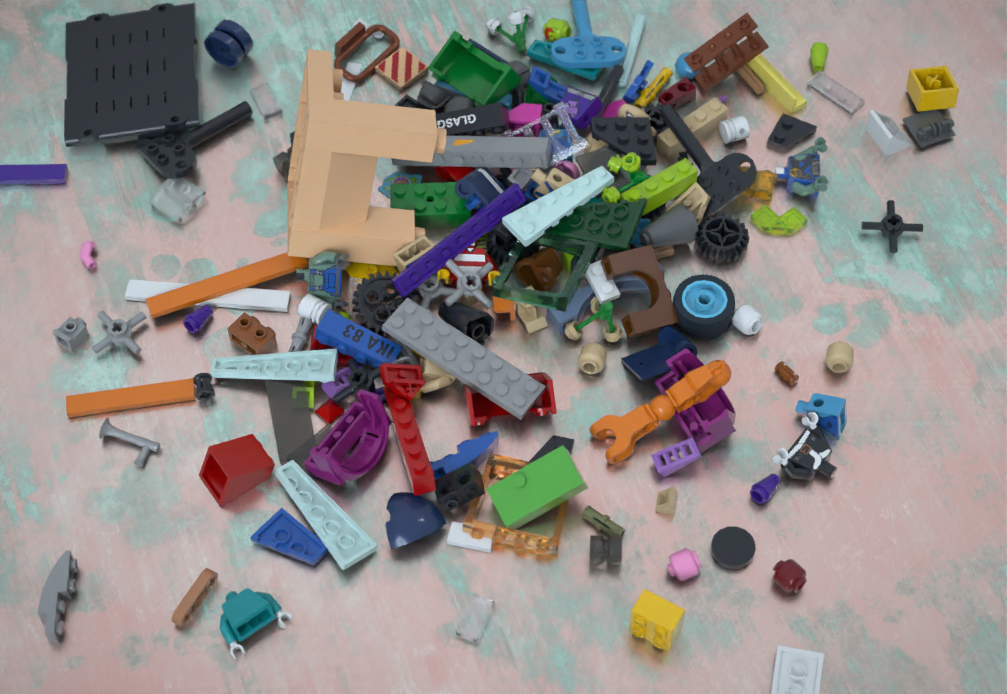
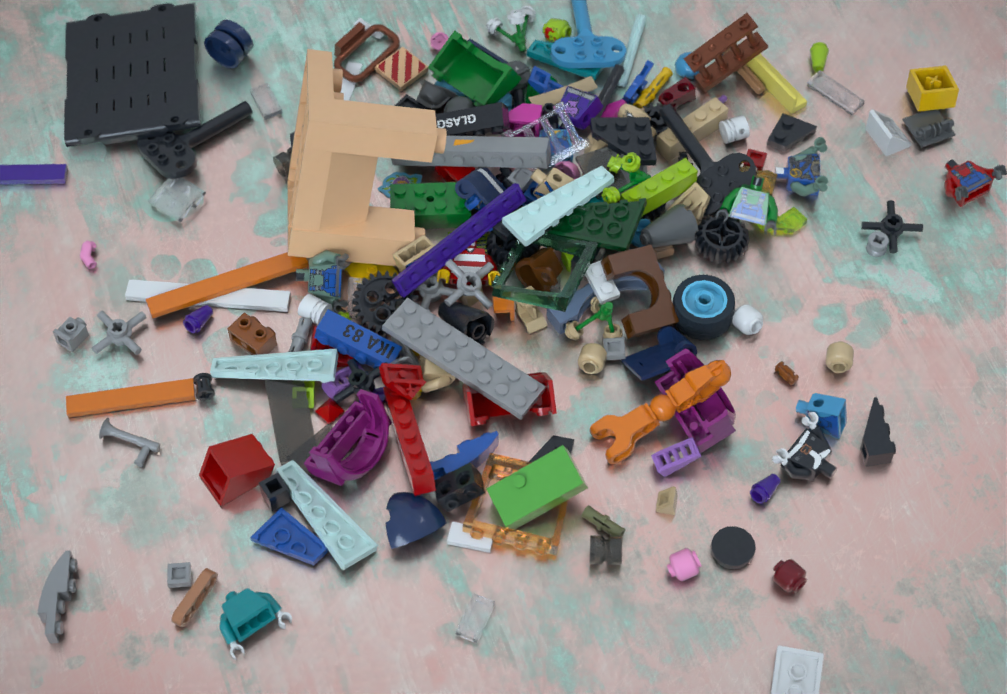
yellow brick [629,588,685,651] -> none
none -> light grey plate [167,562,191,588]
none -> black brick [259,473,291,512]
none -> bright pink tile [430,32,449,52]
none -> tan sticker [529,76,598,108]
none -> light grey plate [603,337,625,360]
none -> torso [715,175,778,235]
none -> red tile [743,149,767,172]
none -> black slope [860,397,896,467]
none -> light grey wheel [866,231,889,257]
none -> torso [944,159,1007,207]

